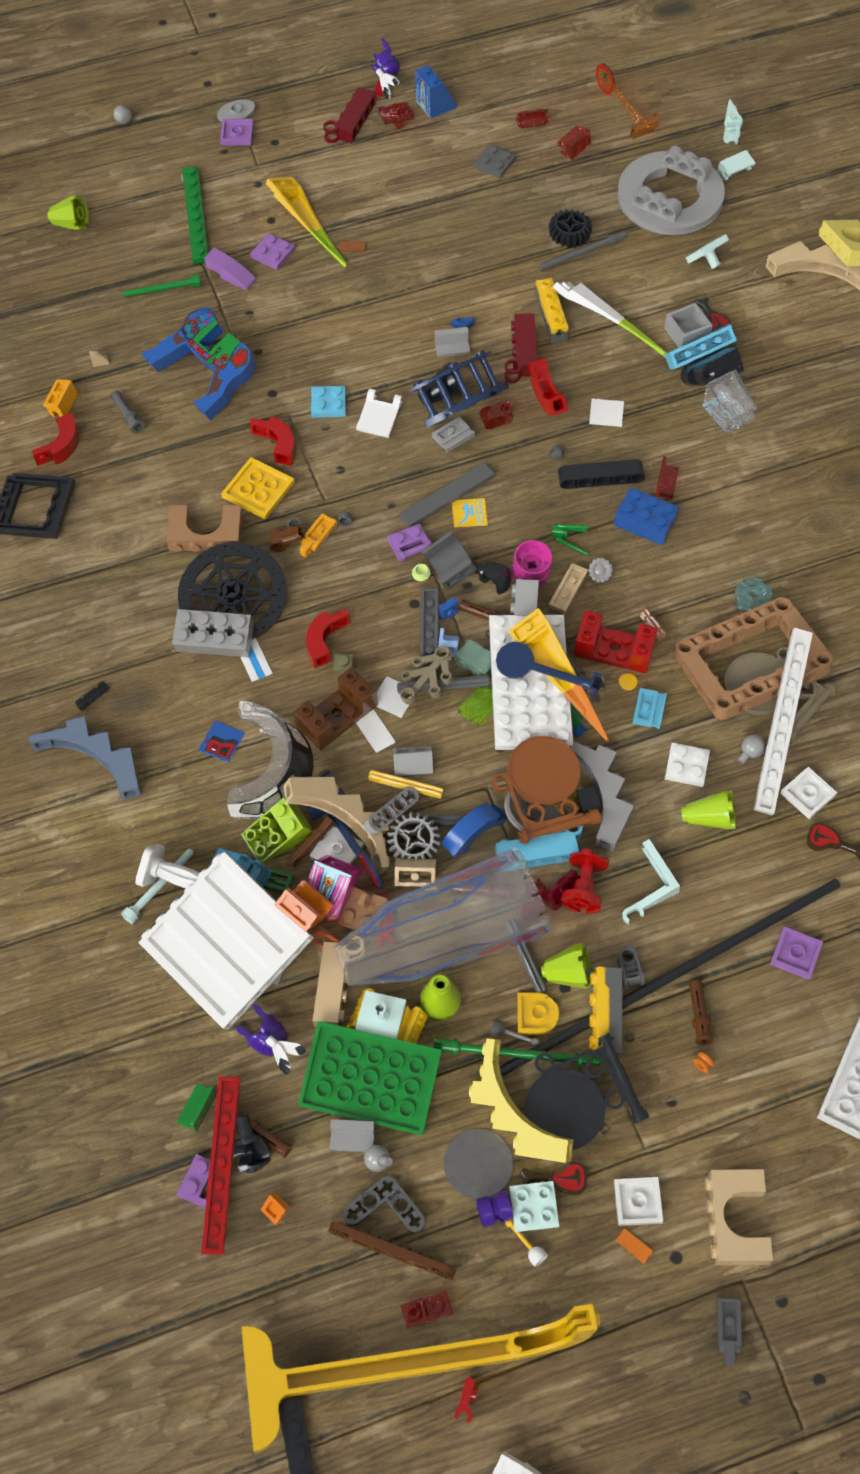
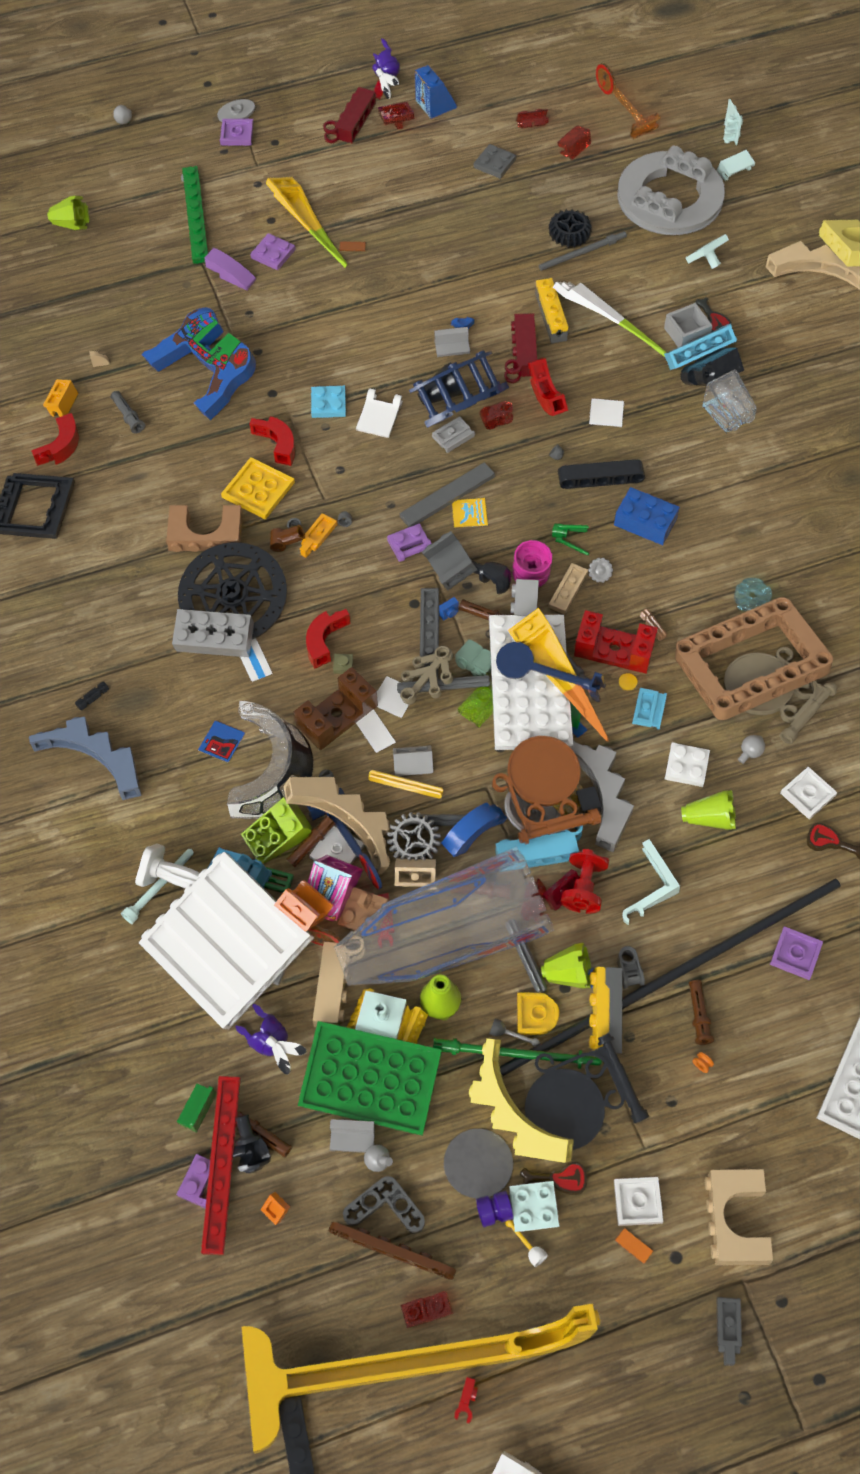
green piece [123,274,201,297] -> none
light grey beam [364,787,419,835] -> none
yellowish green plate [412,564,430,581] -> none
light blue panel [439,628,459,657] -> none
clear red panel [655,456,679,499] -> none
white plate [753,628,813,815] -> none

